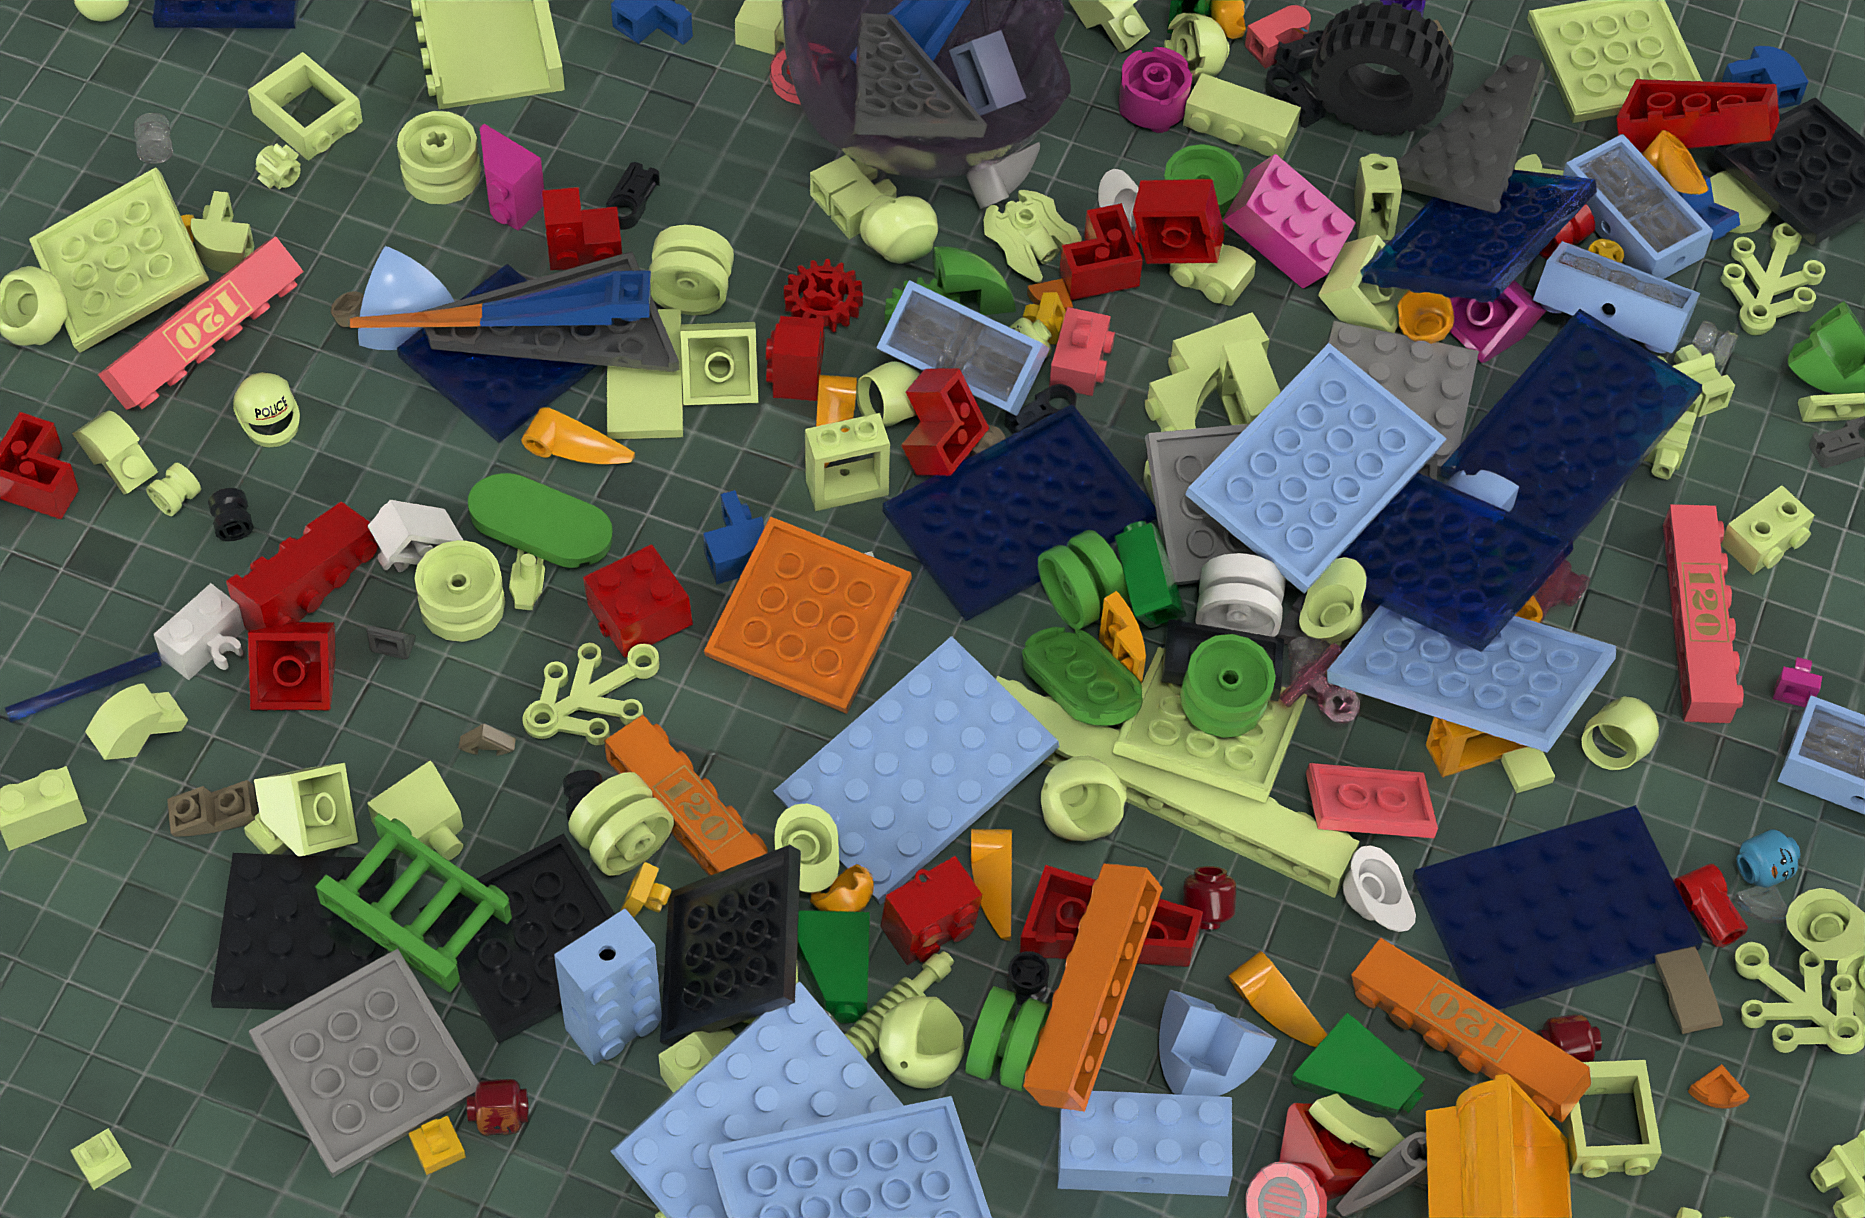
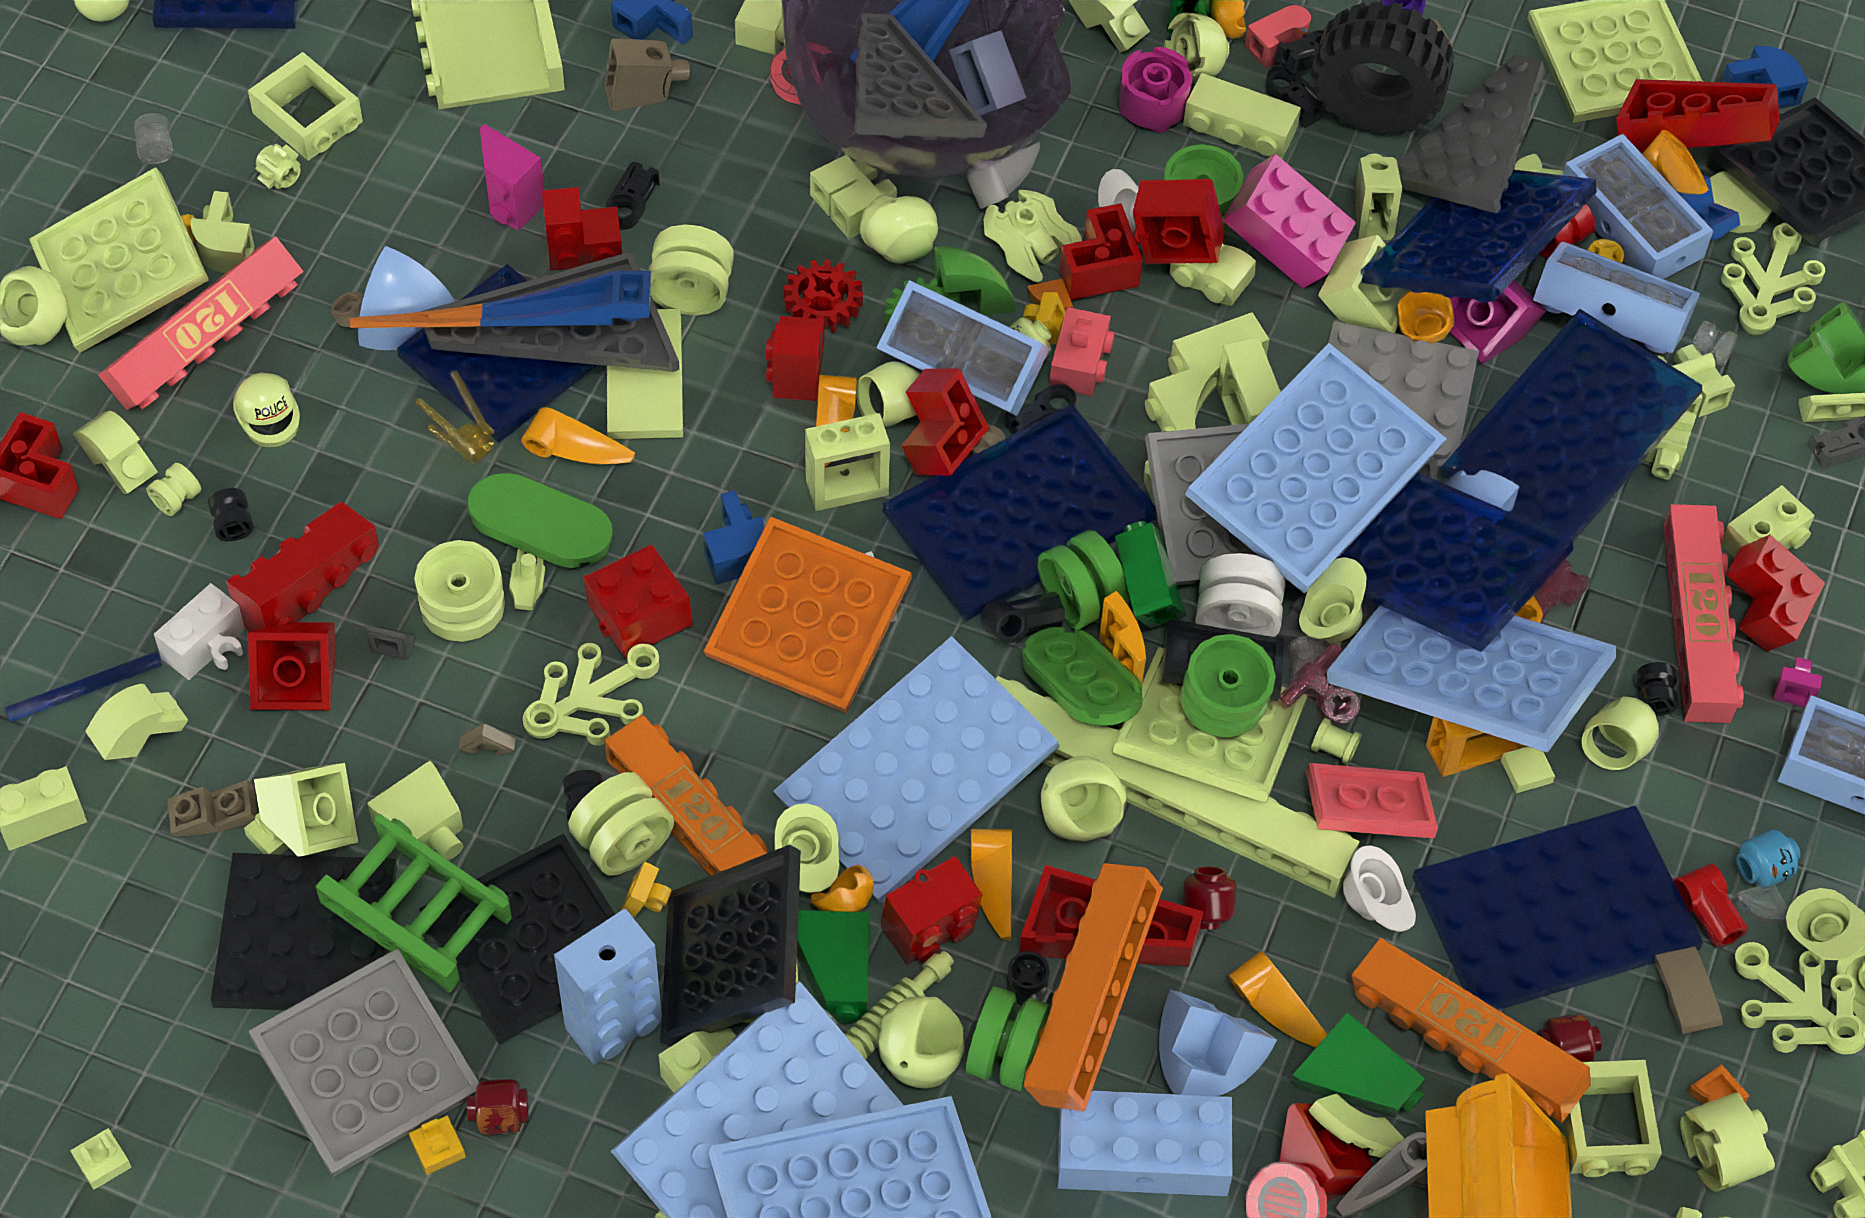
white brick [368,500,463,572] -> none
yellowish green wheel [397,111,481,204] -> none
yellowish green slope [680,322,758,405] -> none
none -> clear yellow plant [416,371,494,463]
none -> dark tan torso [604,38,690,111]
none -> black piece [981,591,1065,644]
none -> yellowish green bush [1311,718,1362,766]
none -> black wheel [1637,662,1678,716]
none -> yellowish green brick [1680,1092,1775,1192]
none -> red brick [1726,534,1825,652]

